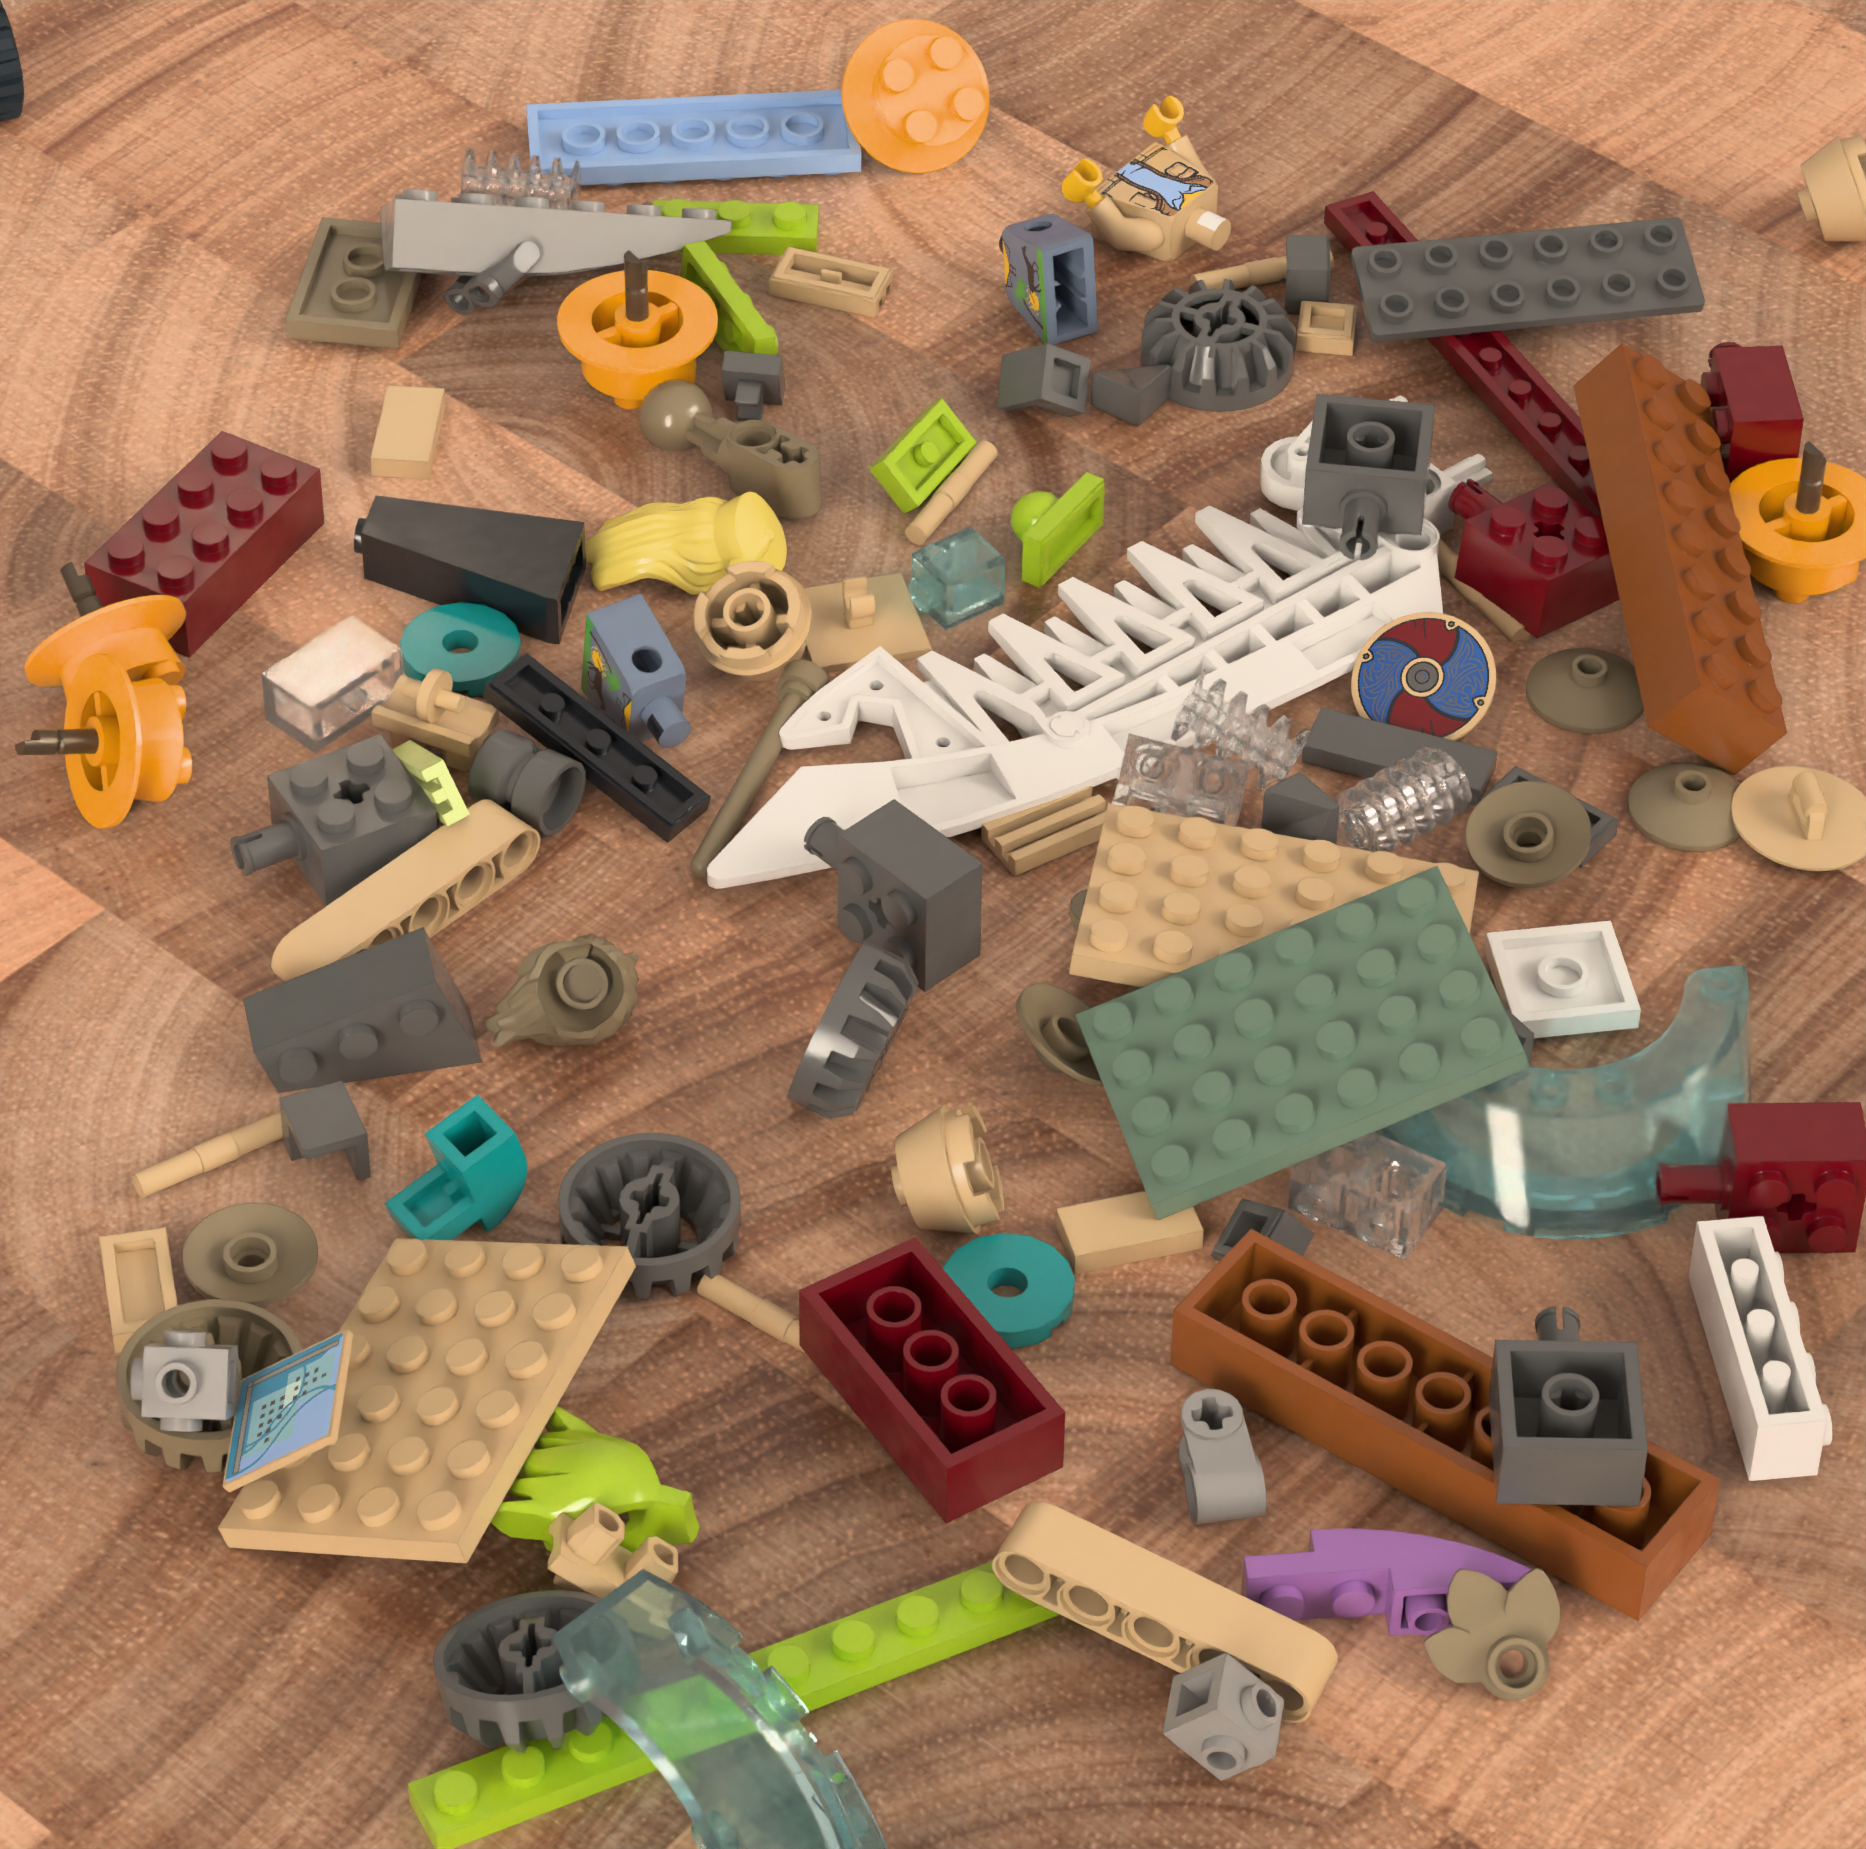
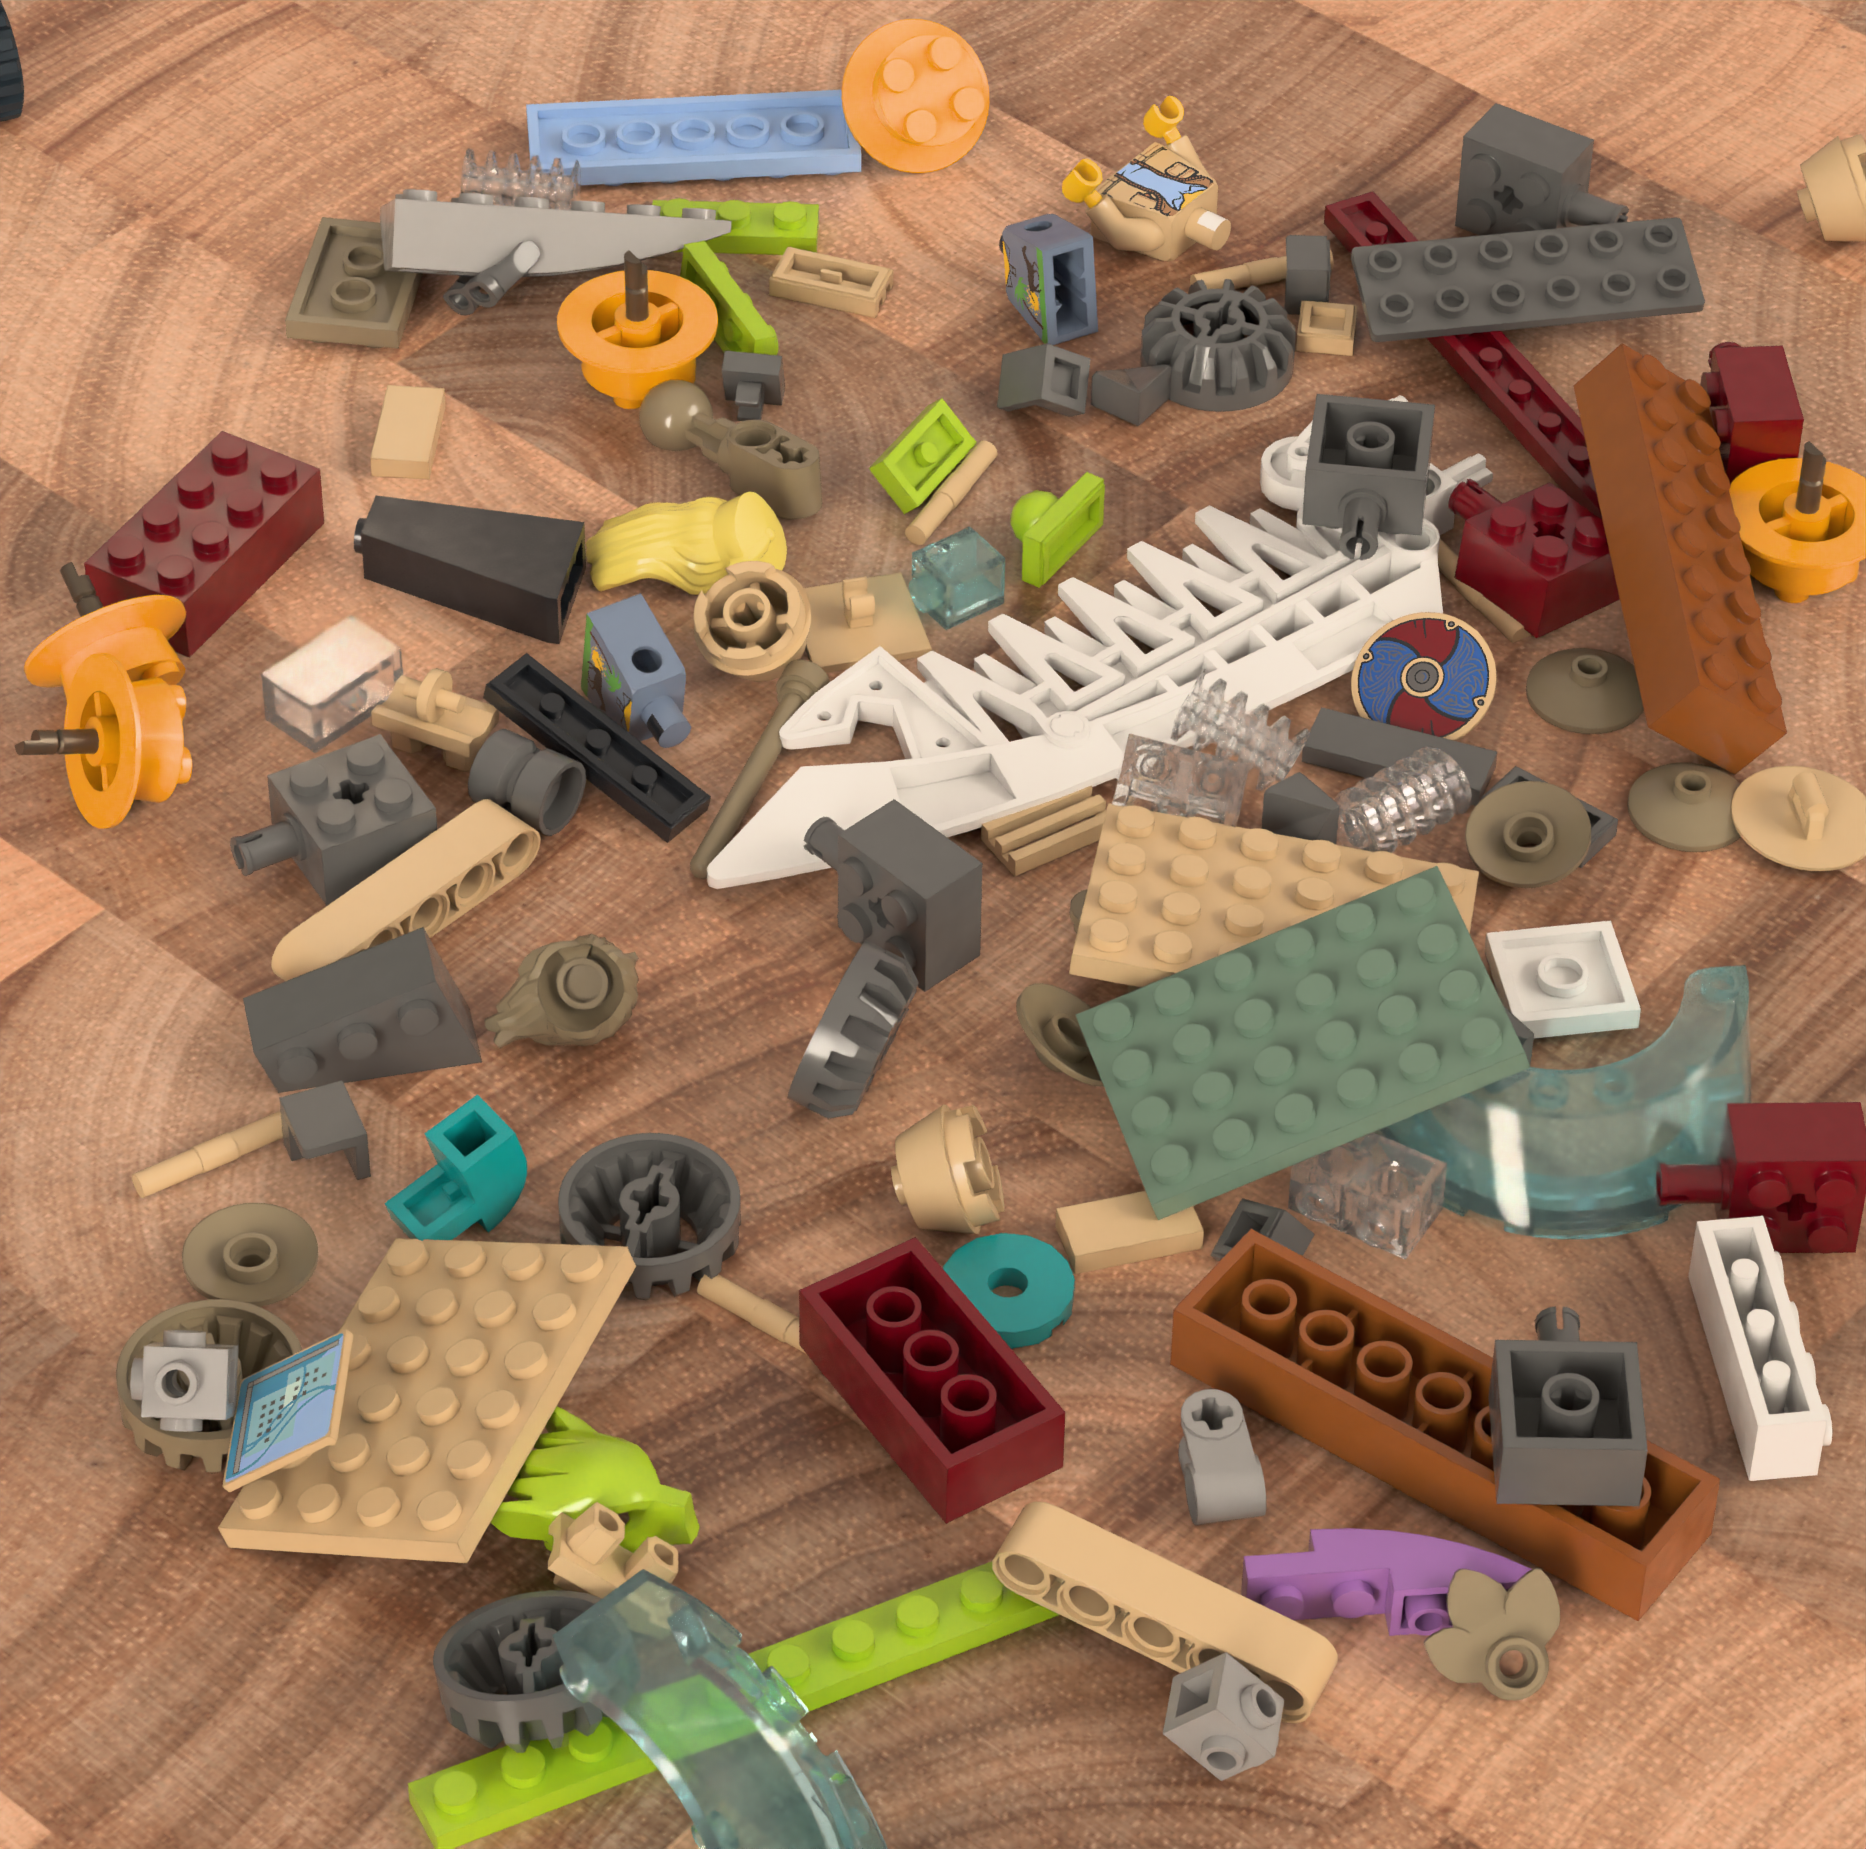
tan tile [99,1227,178,1353] -> none
yellowish green tile [392,740,470,826] -> none
teal tile [400,602,521,697] -> none
none -> dark grey brick [1455,103,1629,235]

